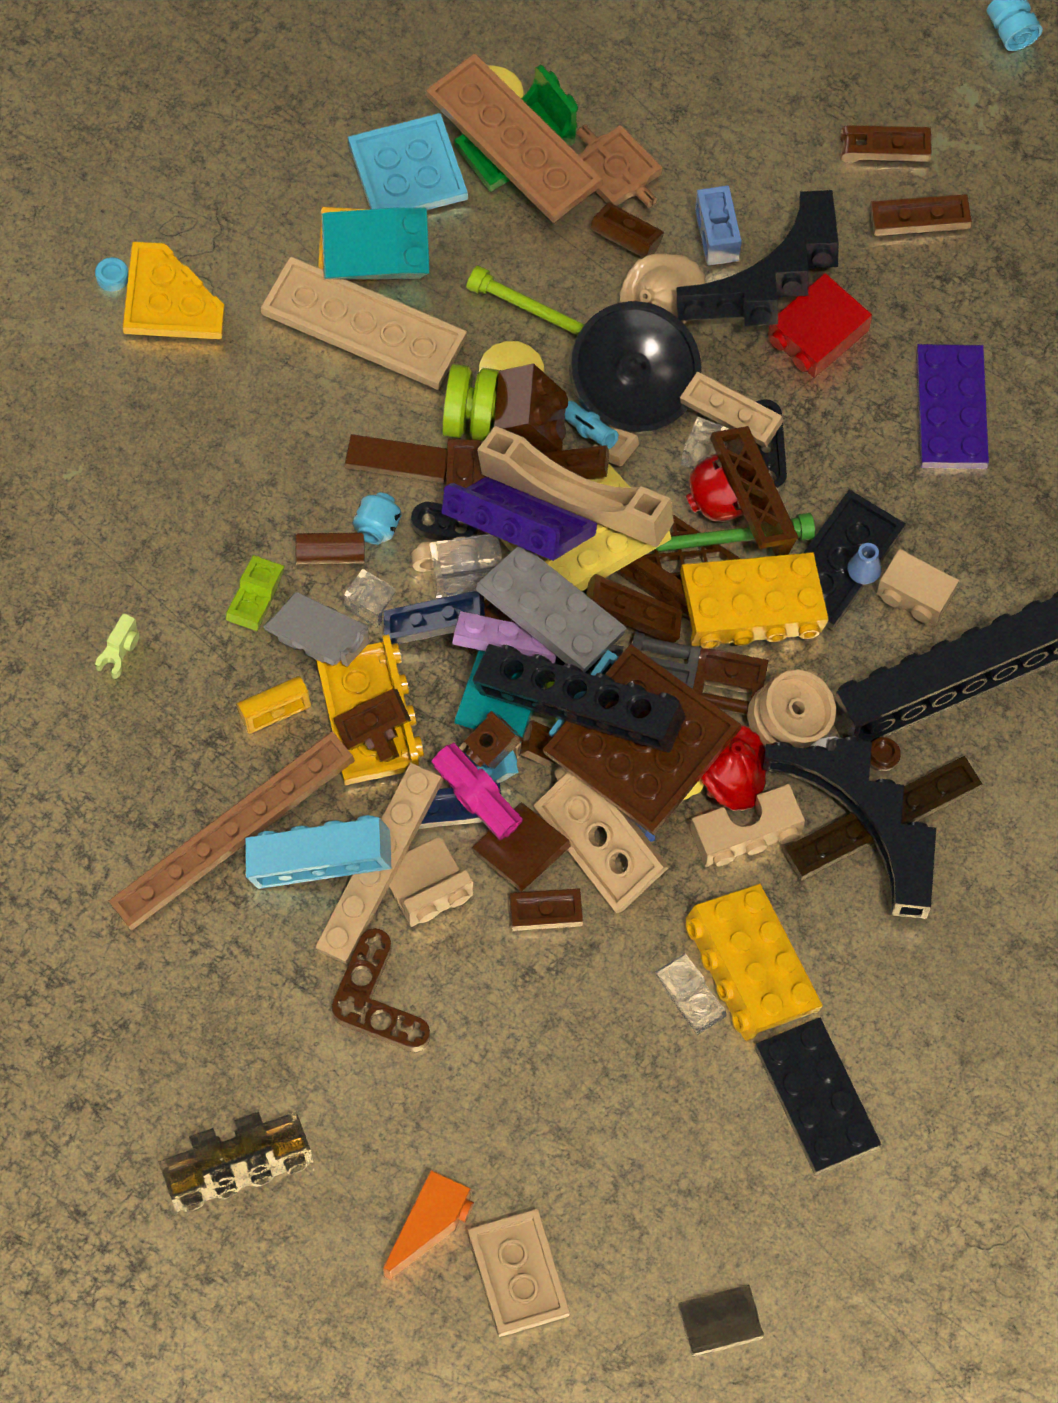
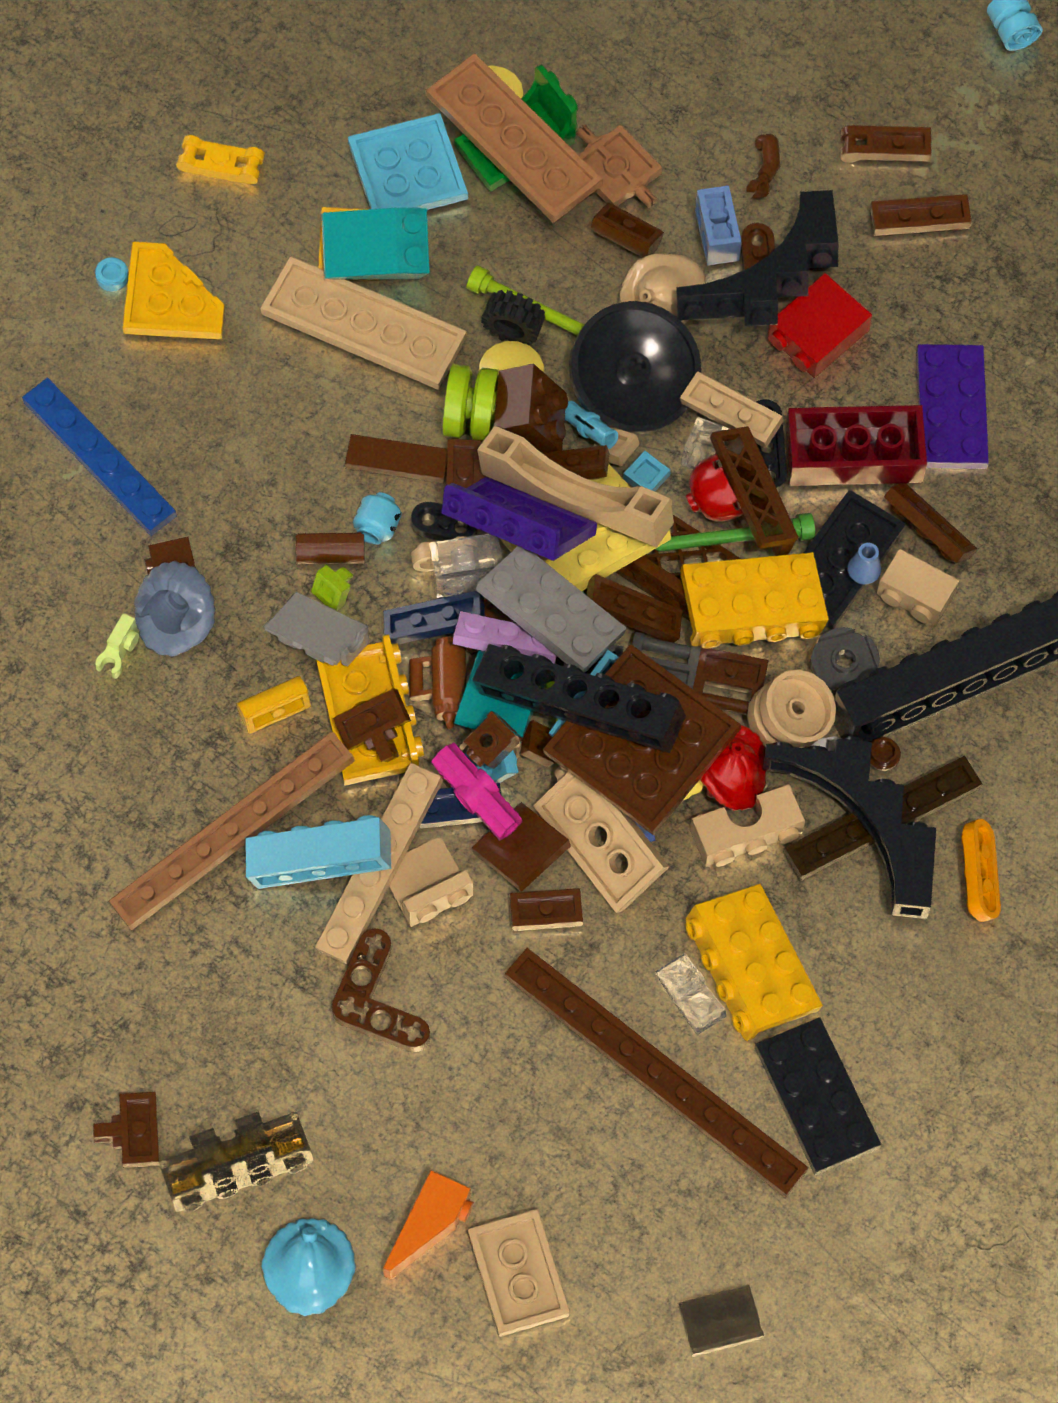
lime slope [226,555,284,631] -> none
clear panel [344,569,396,628] -> none
none -> blue plate [22,377,177,537]
none -> reddish brown hinge [93,1092,159,1168]
none -> sand blue piece [134,561,215,657]
none -> reddish brown brick [144,537,196,574]
none -> yellow plate [176,135,265,185]
none -> medium azure piece [261,1218,356,1316]
none -> lime tile [311,564,354,611]
none -> dark orange piece [409,637,466,729]
none -> black tyre [481,290,546,345]
none -> reddish brown plate [505,947,809,1198]
none -> medium azure plate [623,451,671,491]
none -> reddish brown plate [741,223,775,270]
none -> reddish brown arm [746,134,780,199]
none -> dark red brick [785,405,927,486]
none -> dark grey plate [810,627,880,695]
none -> reddish brown plate [884,483,978,563]
none -> light orange plate [961,819,1001,922]

